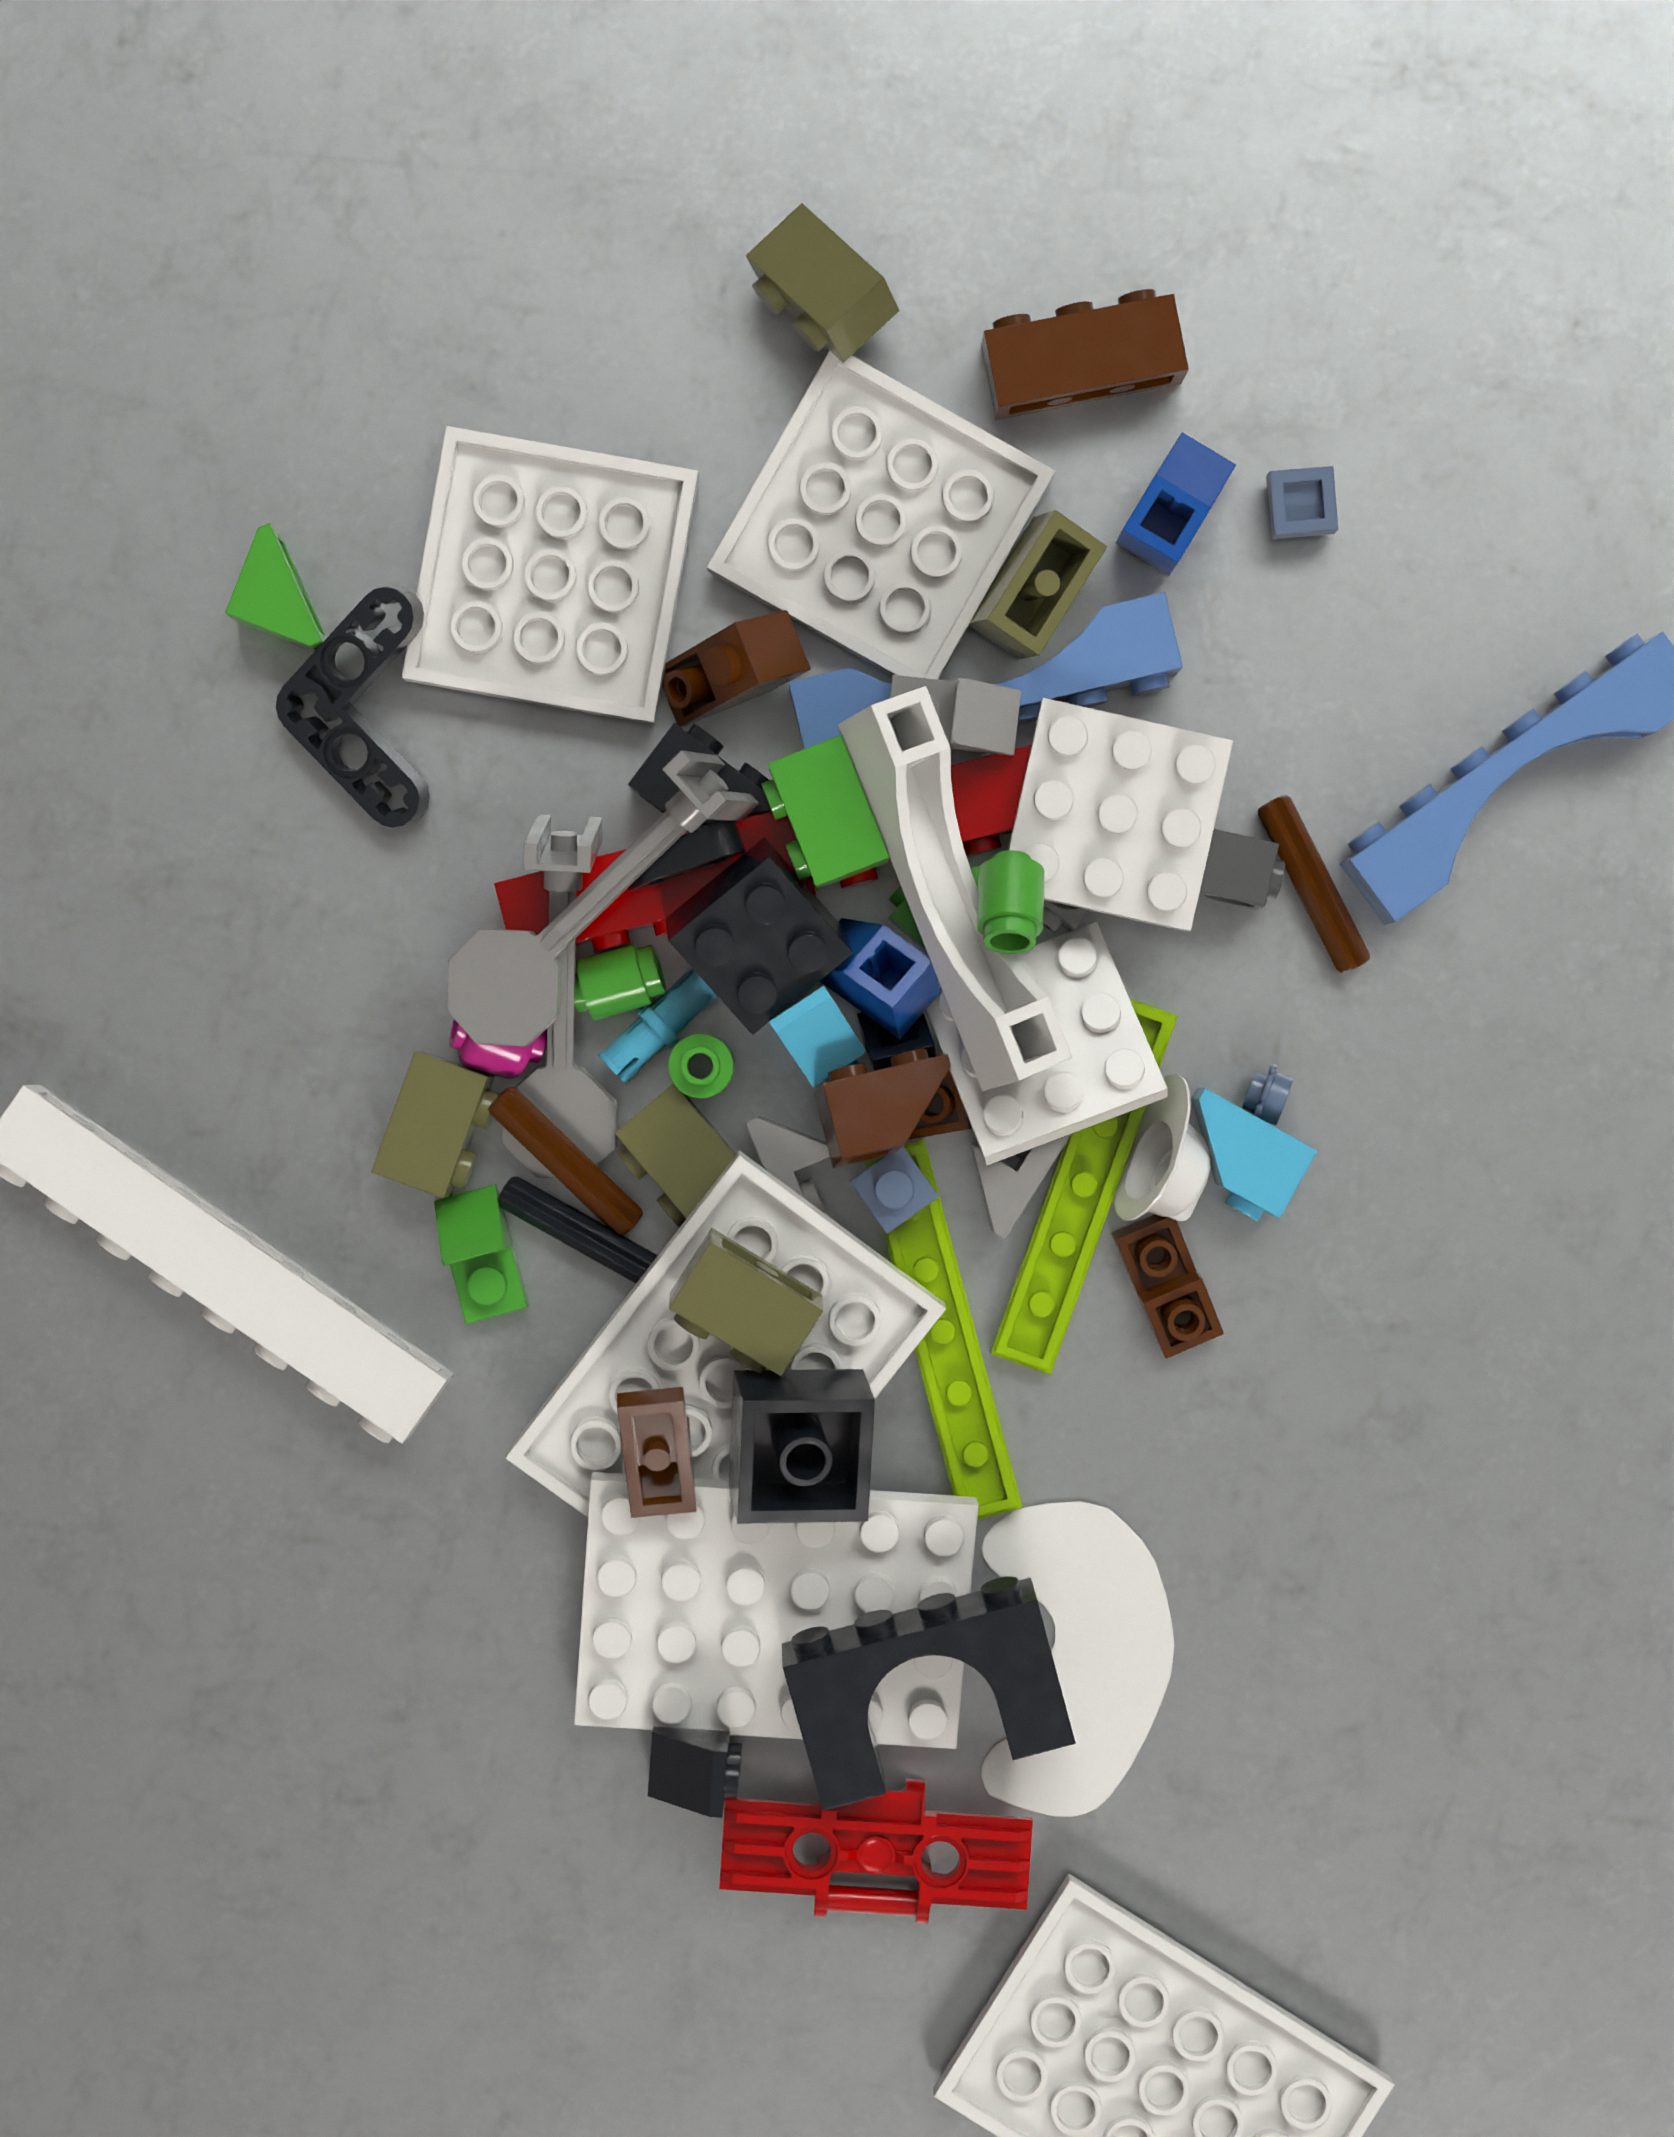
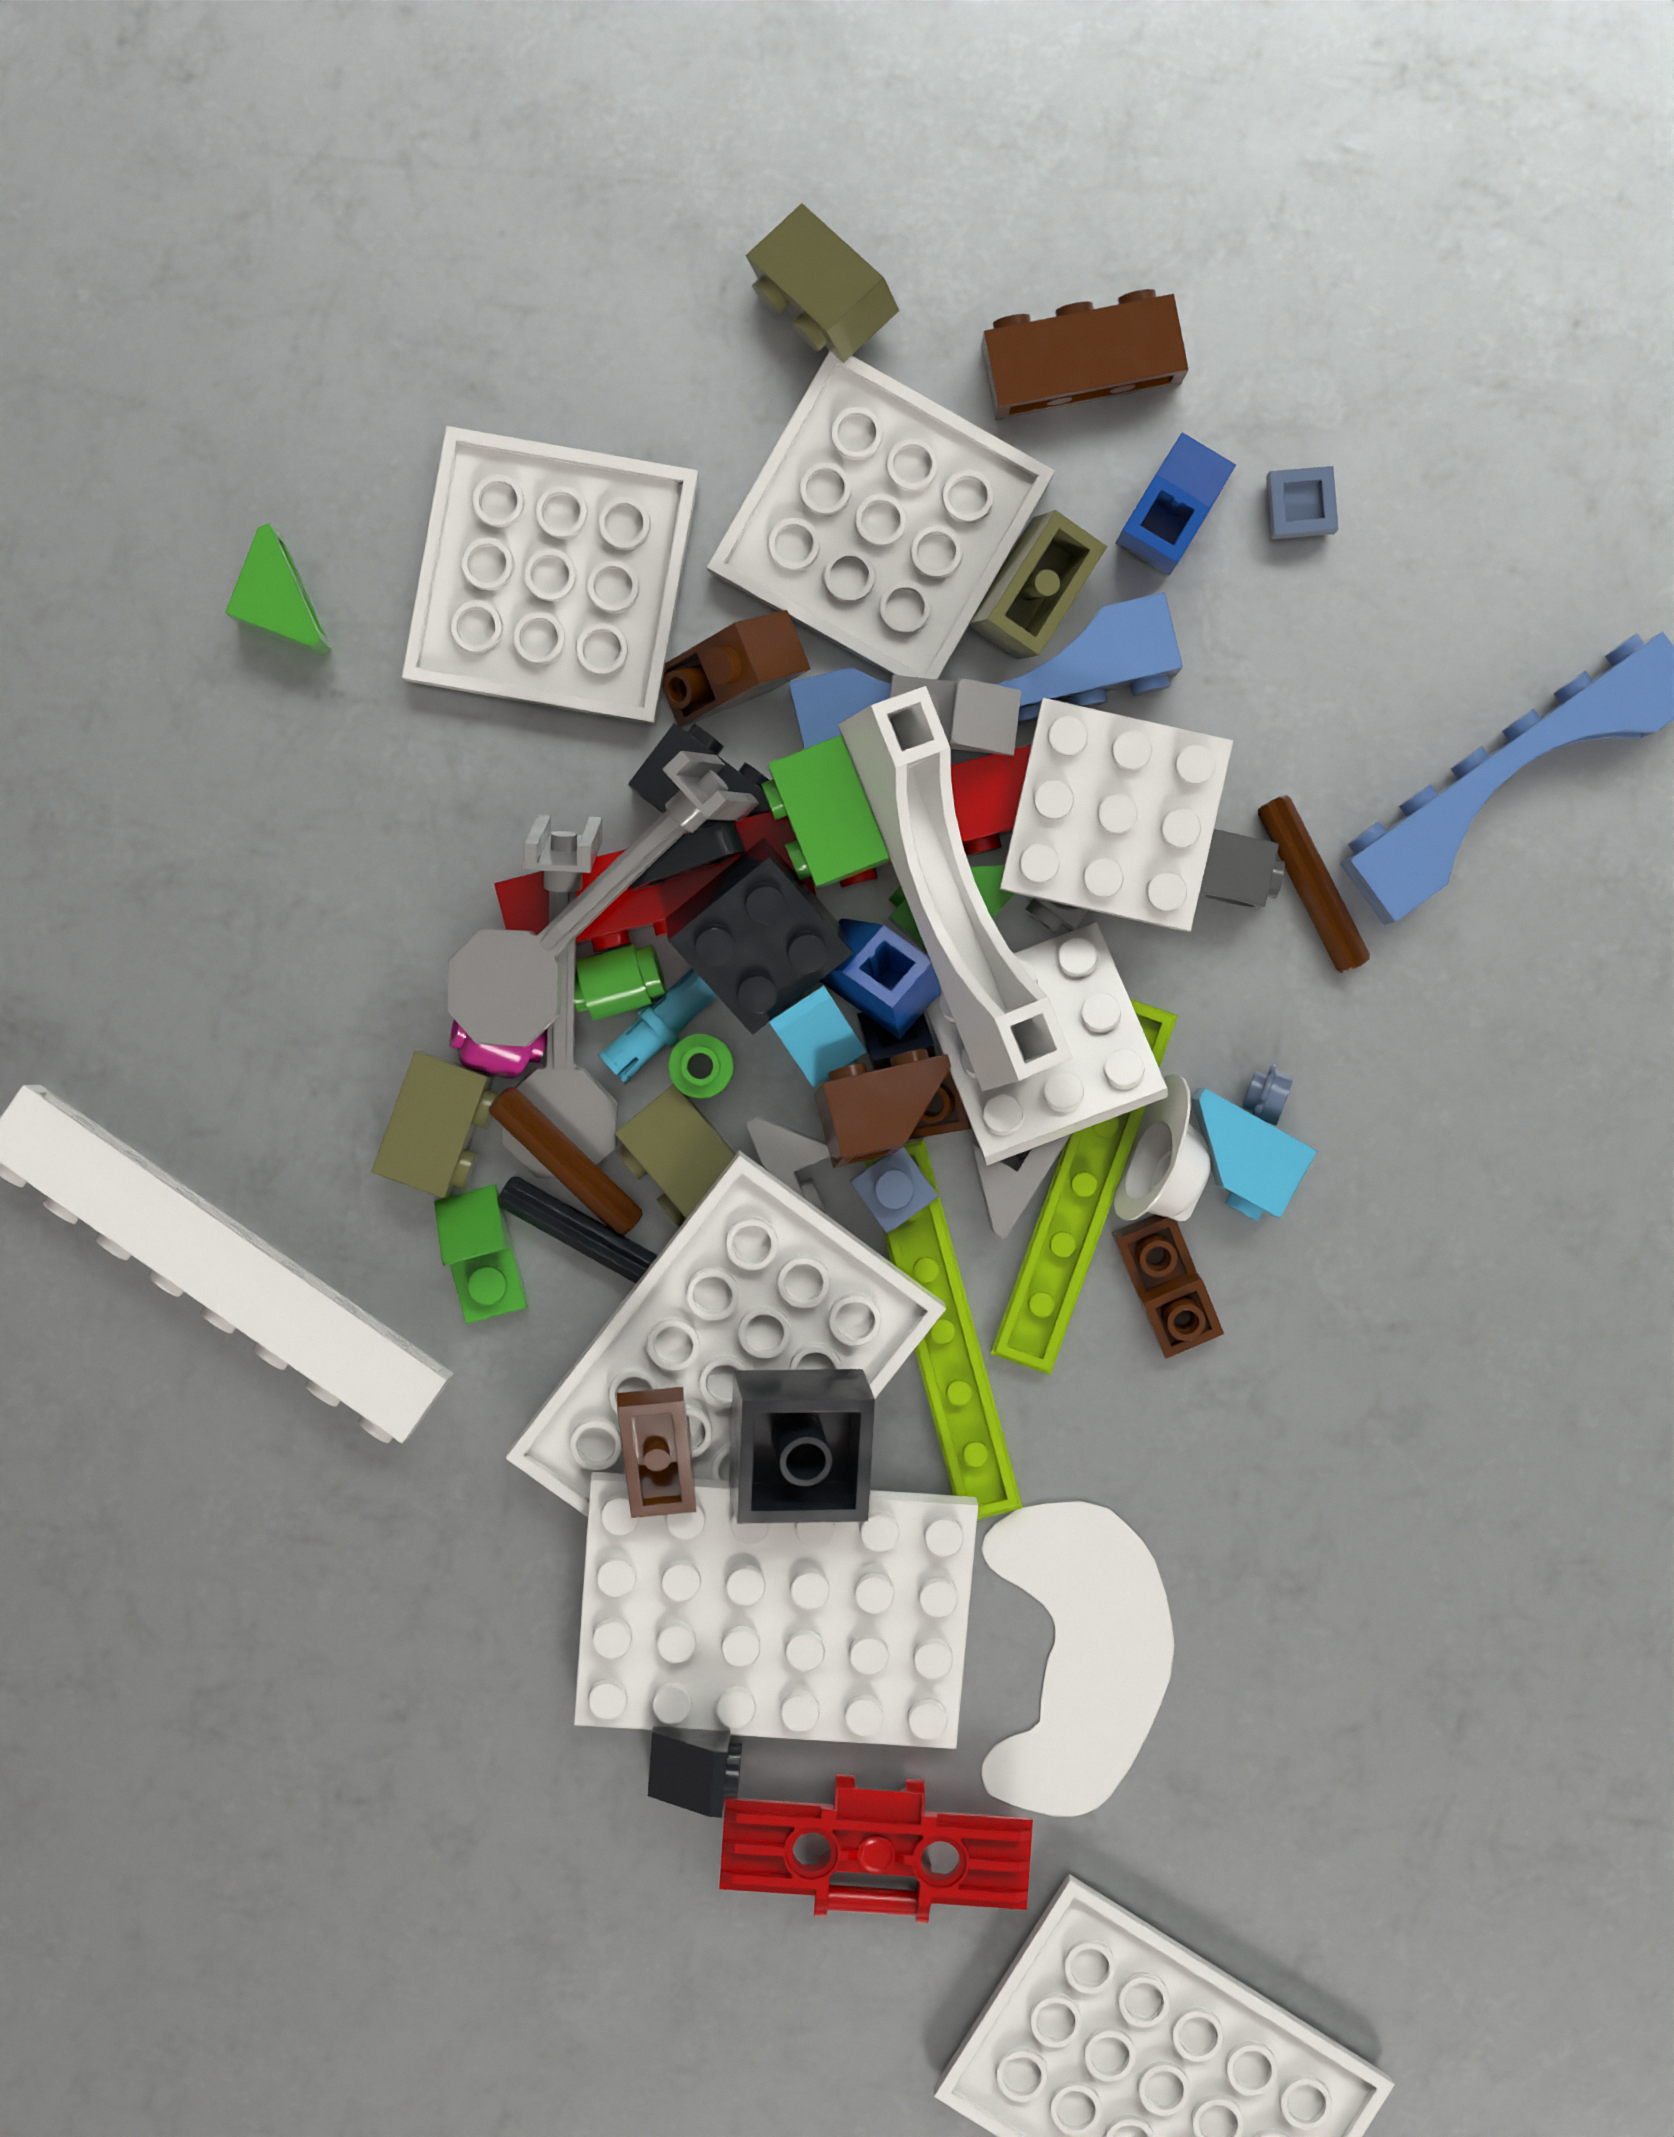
black beam [276,586,430,828] -> none
olive brick [669,1227,824,1376] -> none
black arch [782,1576,1076,1811] -> none
bright green brick [977,850,1045,954] -> none

